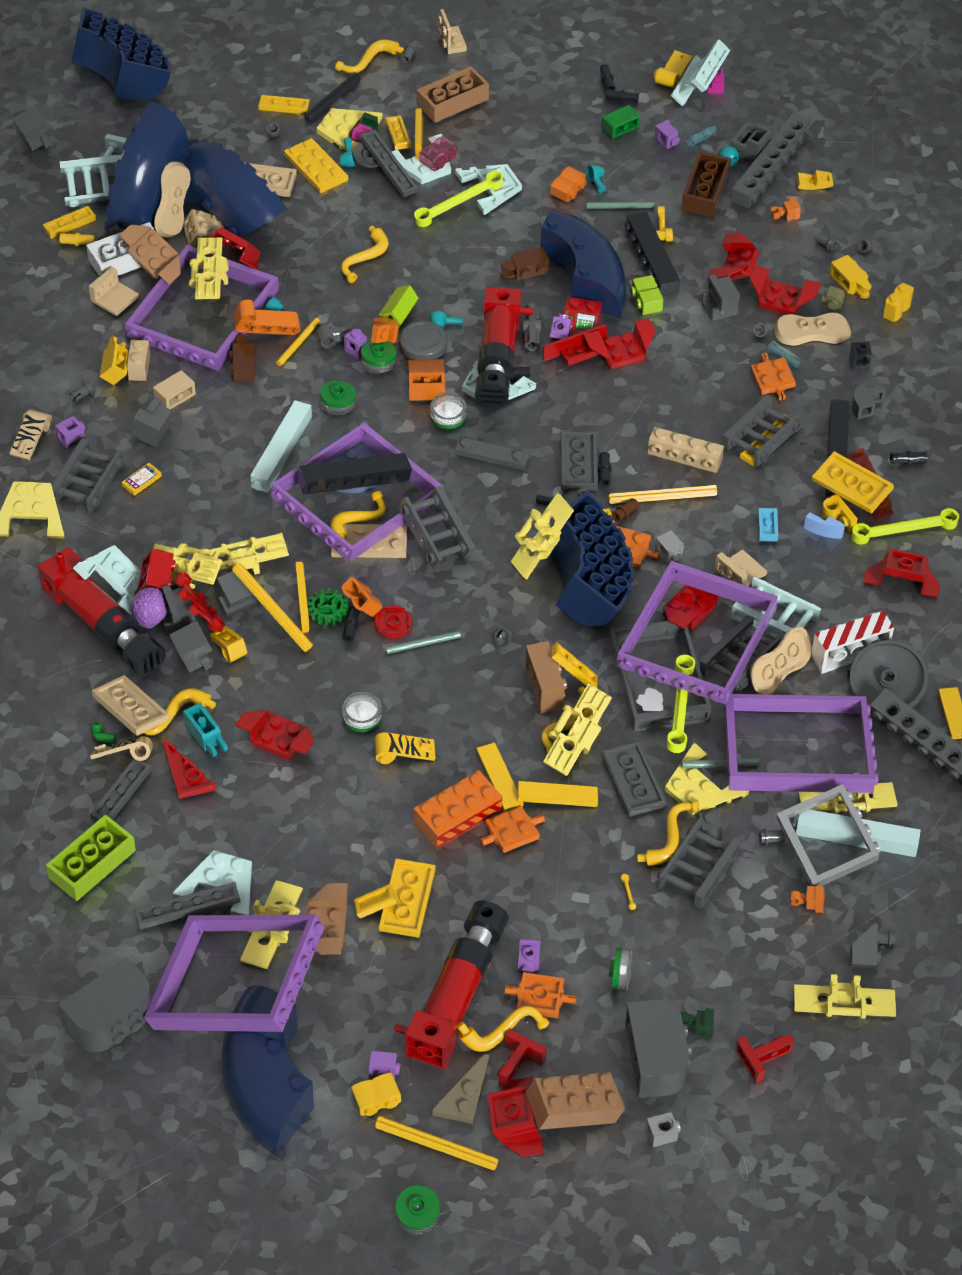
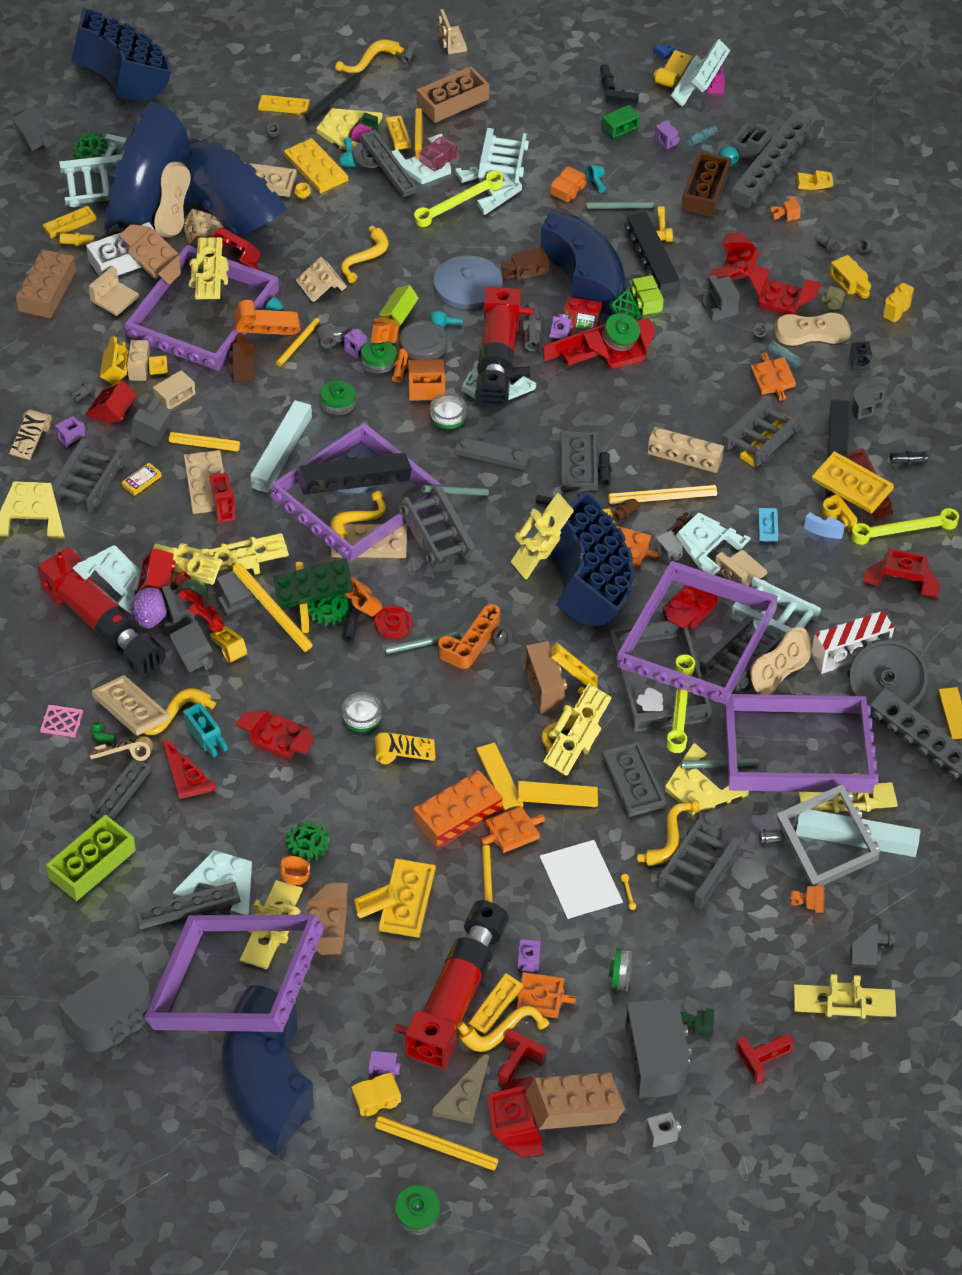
none -> medium nougat brick [16,249,76,318]
none -> bright pink window [40,705,83,738]
none -> green gear [71,131,107,160]
none -> red slope [85,380,137,424]
none -> yellow plate [149,356,168,375]
none -> yellow axle [169,432,240,452]
none -> clear green helmet [175,578,209,608]
none -> tan plate [184,450,224,514]
none -> red bracket [209,473,236,523]
none -> dark green plate [273,558,354,609]
none -> orange hair [279,856,310,886]
none -> green gear [285,820,330,862]
none -> yellow plate [294,183,311,198]
none -> tan bracket [296,257,347,302]
none -> orange pin [392,349,408,383]
none -> sand green piece [422,485,489,496]
none -> sand blue dish [434,255,503,309]
none -> orange beam [438,604,500,669]
none -> yellow tile [468,973,523,1036]
none -> light aqua fence [478,128,529,183]
none -> yellow bar [482,845,493,903]
none -> white sticker [540,840,623,919]
none -> green piece [602,313,640,351]
none -> green window [610,289,642,321]
none -> blue tile [653,44,676,59]
none -> reddish brown pin [667,512,693,535]
none -> light aqua wing [676,513,751,575]

